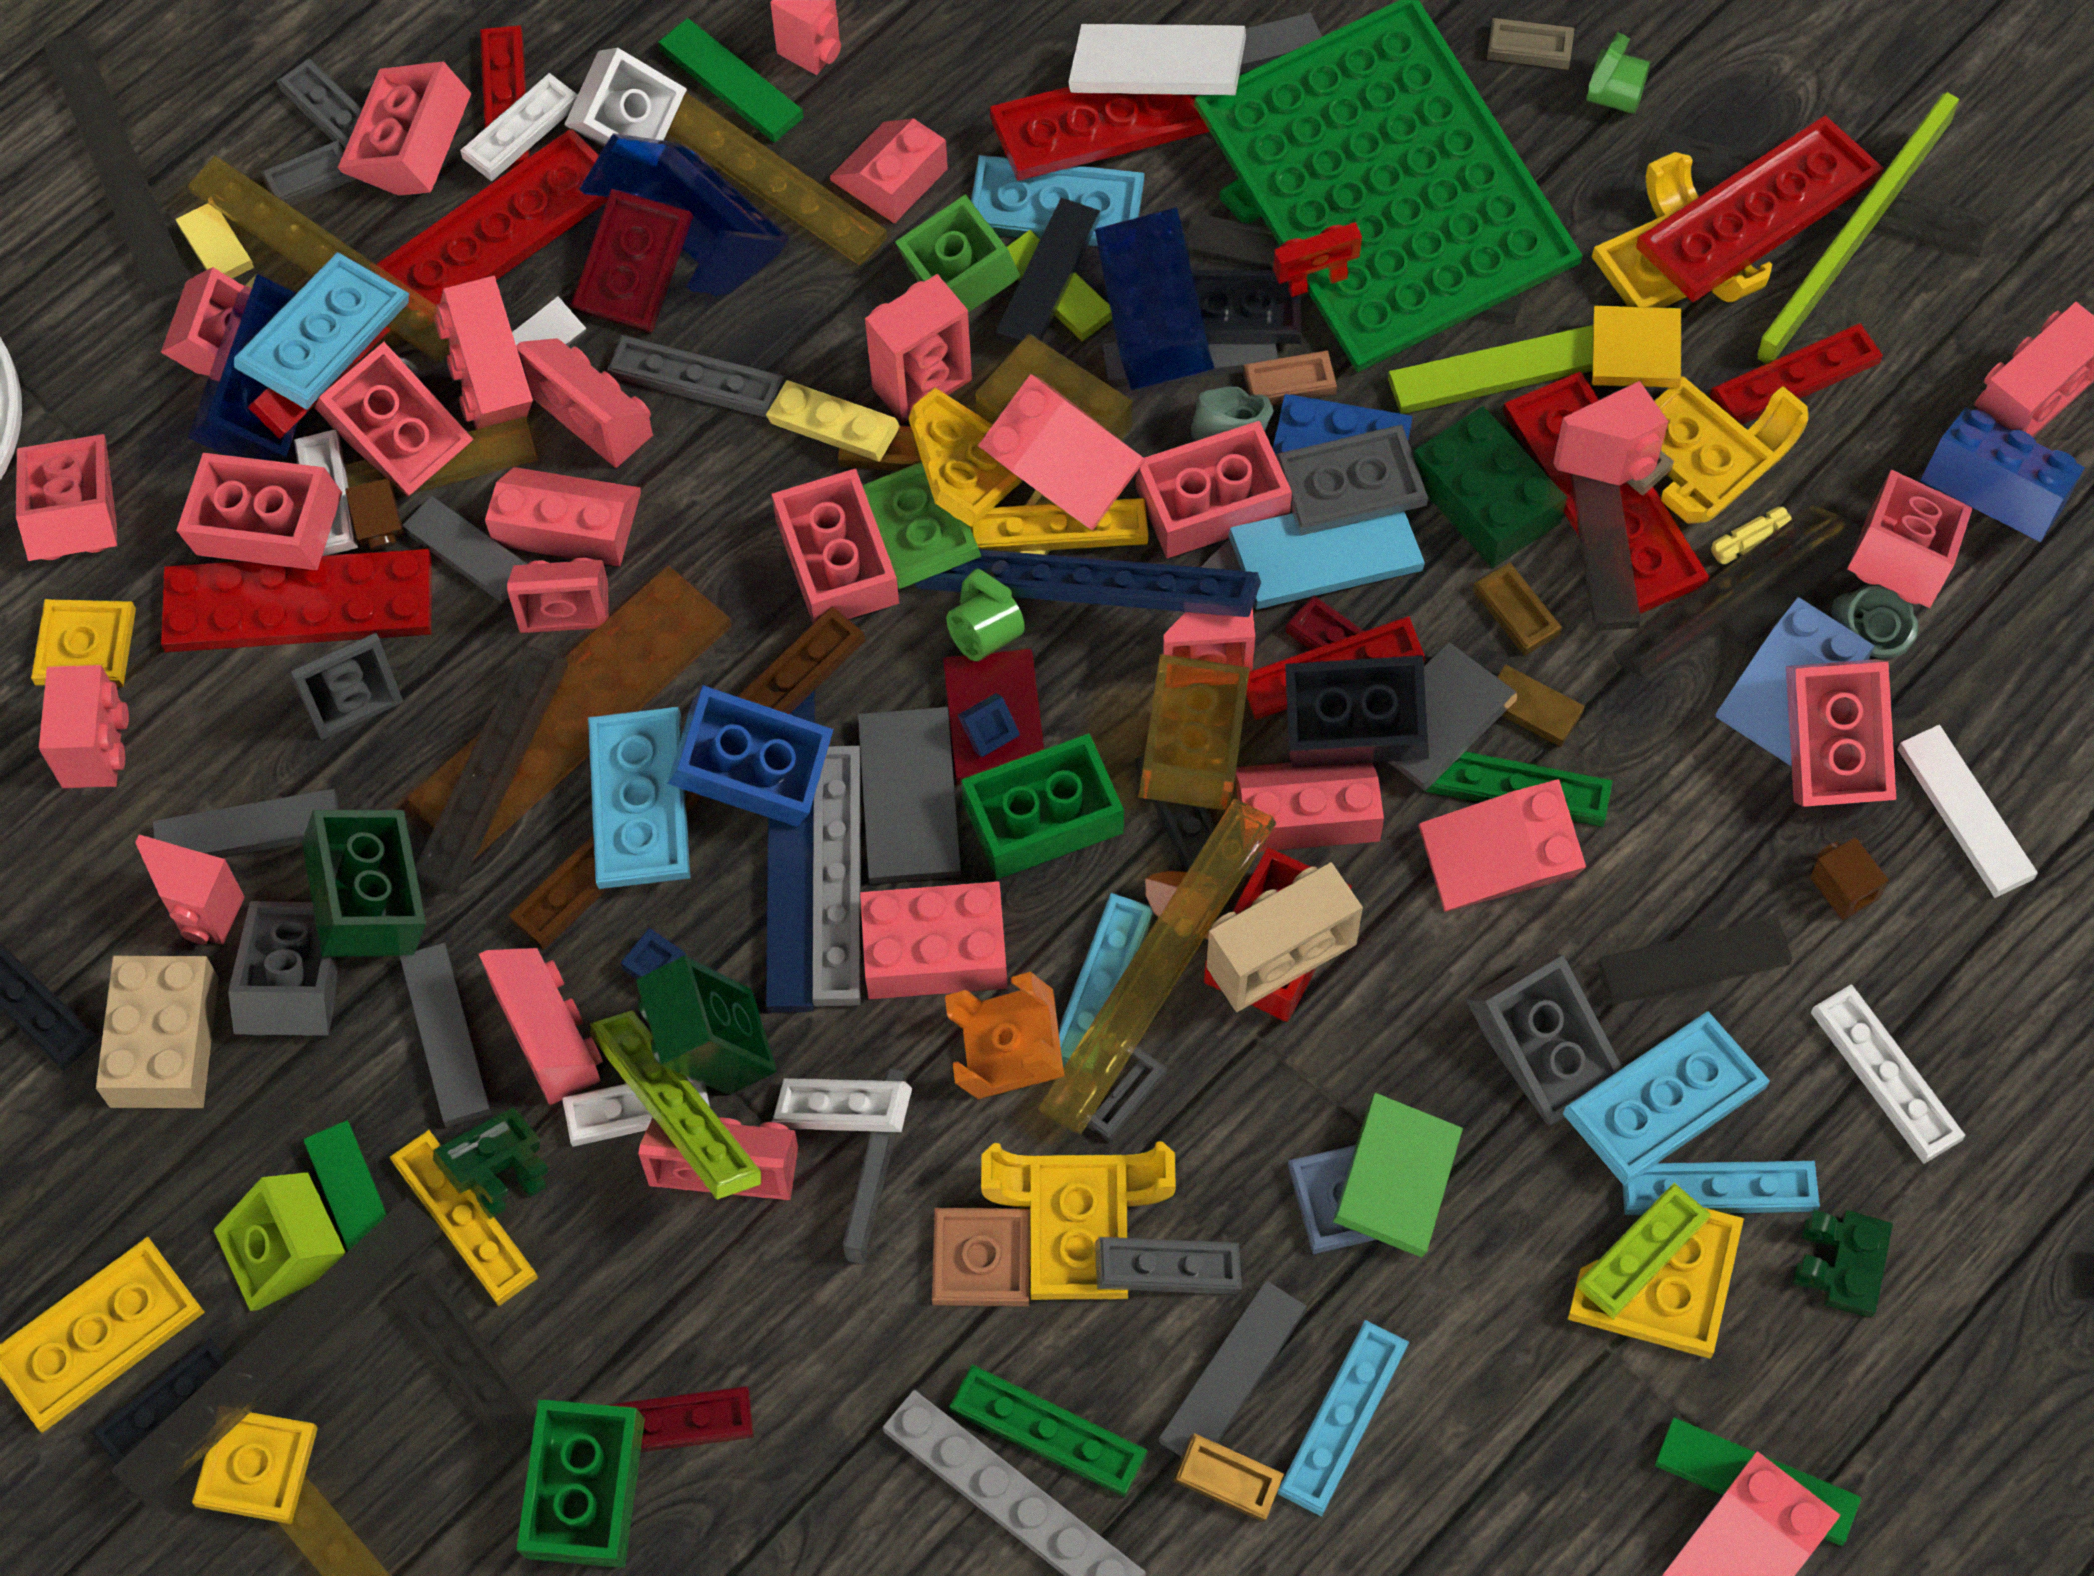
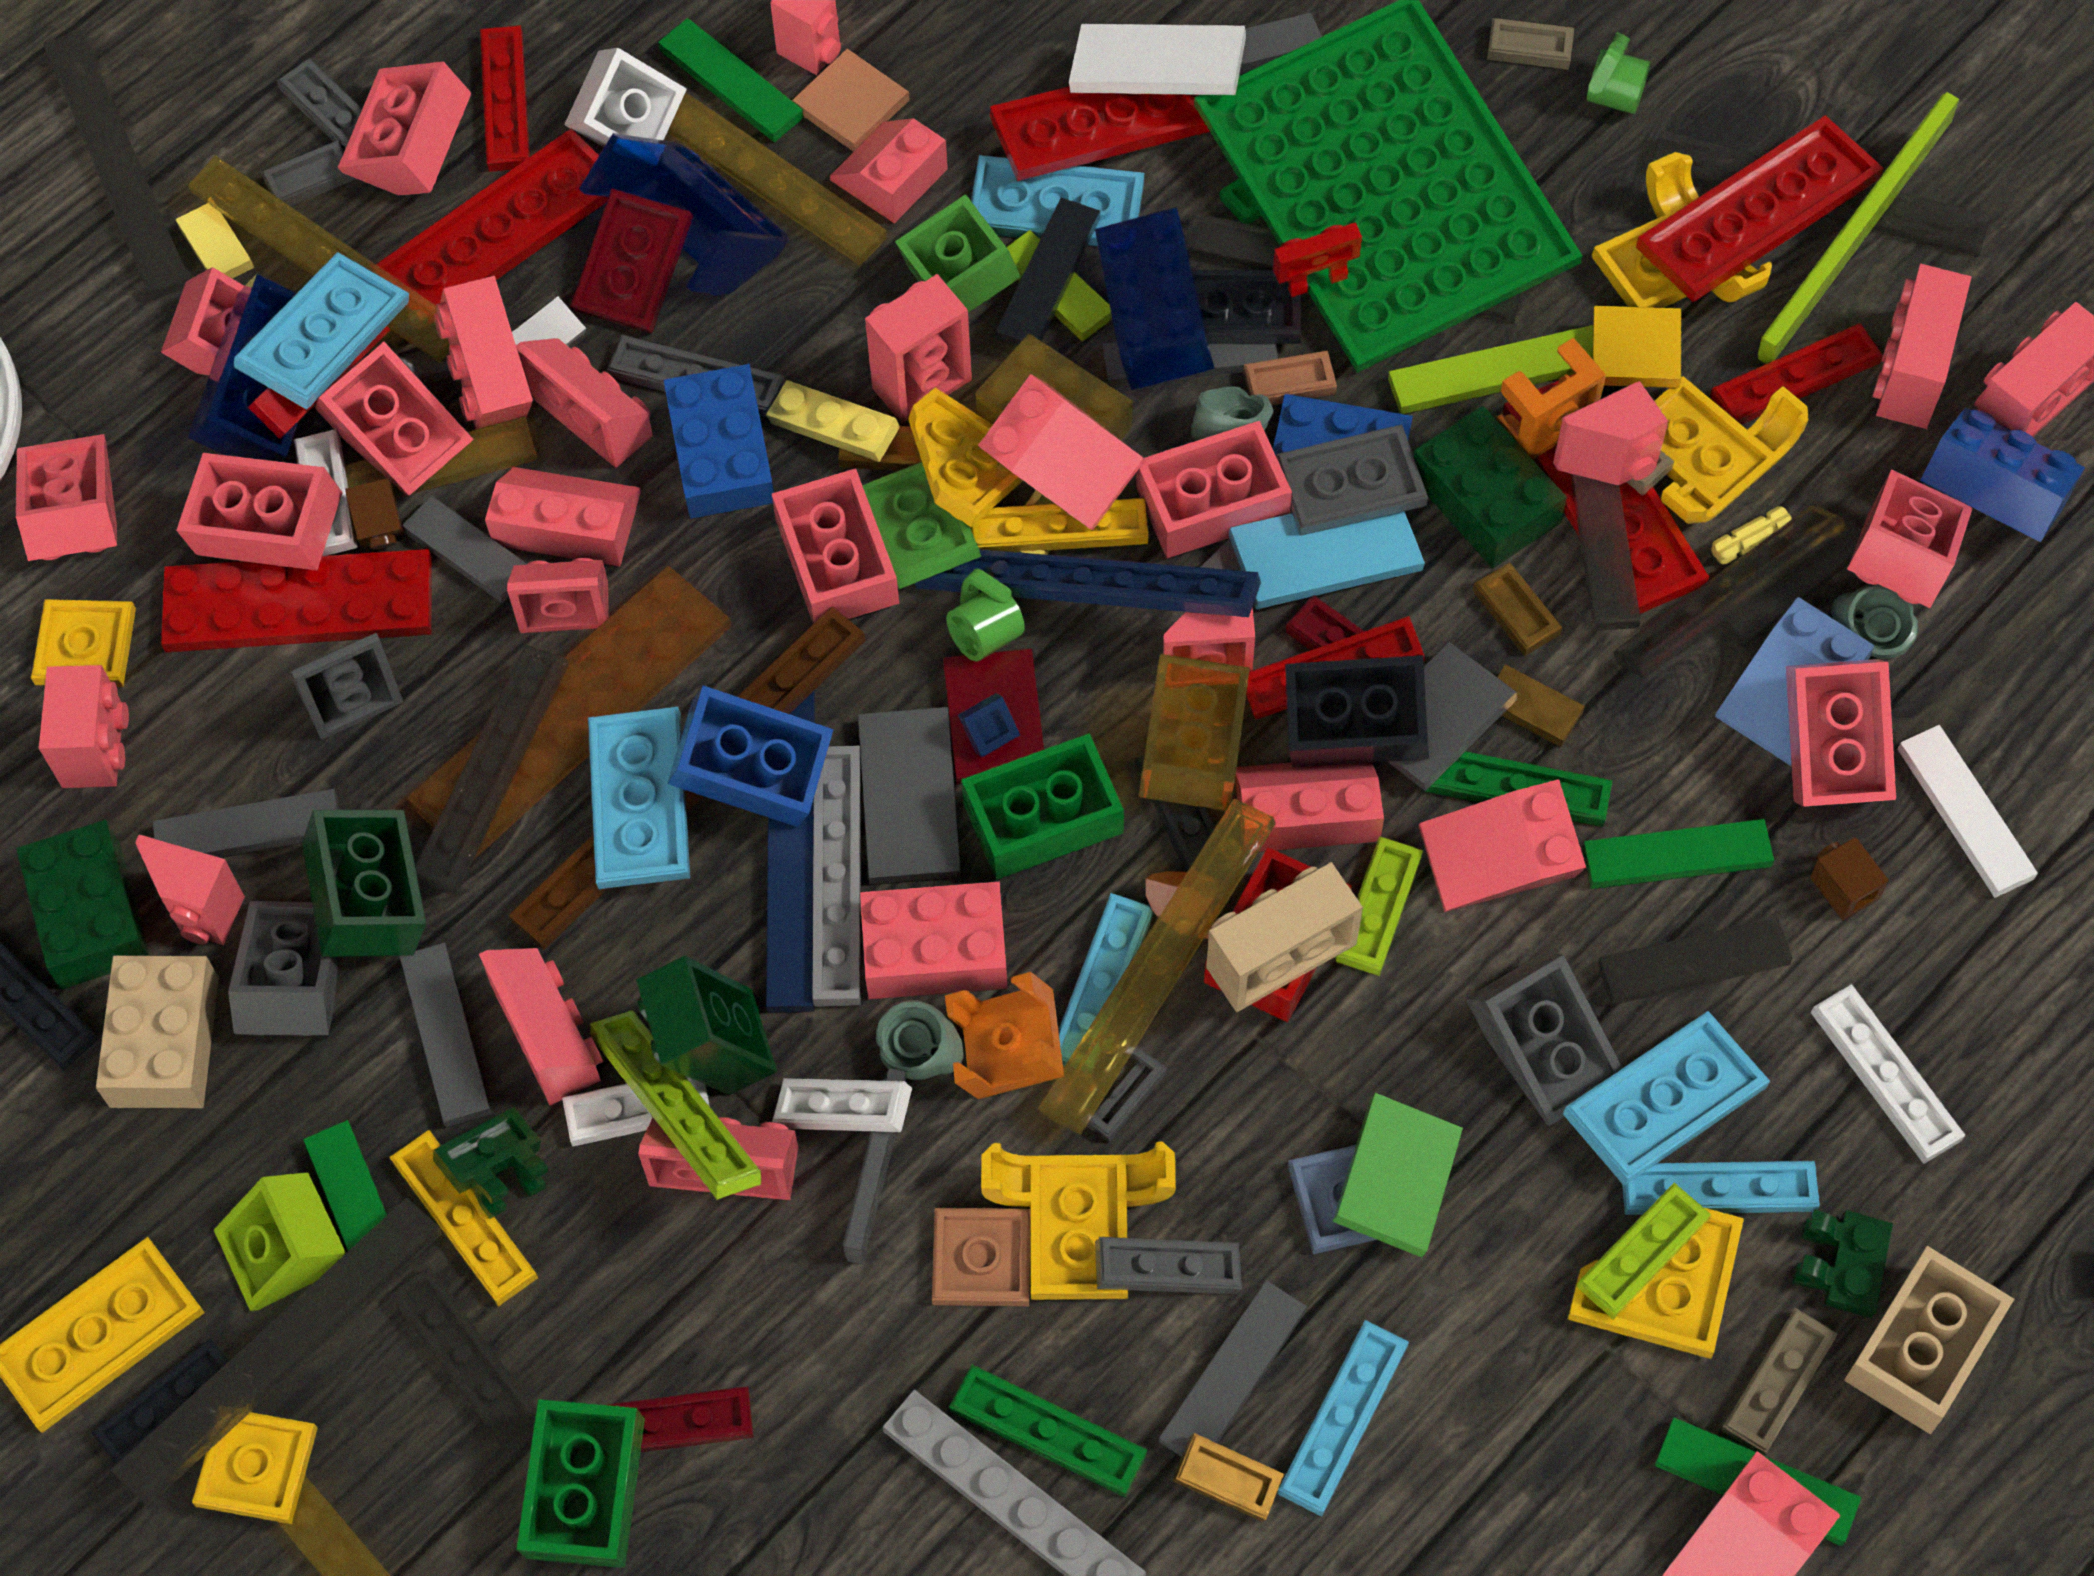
white tile [460,73,578,181] -> none
dark blue plate [621,928,687,979] -> none
none -> dark green brick [16,820,150,990]
none -> blue brick [664,364,774,519]
none -> nougat tile [792,49,909,152]
none -> sand green hair [876,1000,964,1080]
none -> lime tile [1336,836,1423,976]
none -> orange panel [1496,338,1606,459]
none -> green tile [1582,819,1774,889]
none -> dark tan tile [1721,1308,1838,1456]
none -> tan brick [1844,1246,2014,1435]
none -> coral brick [1872,263,1972,429]

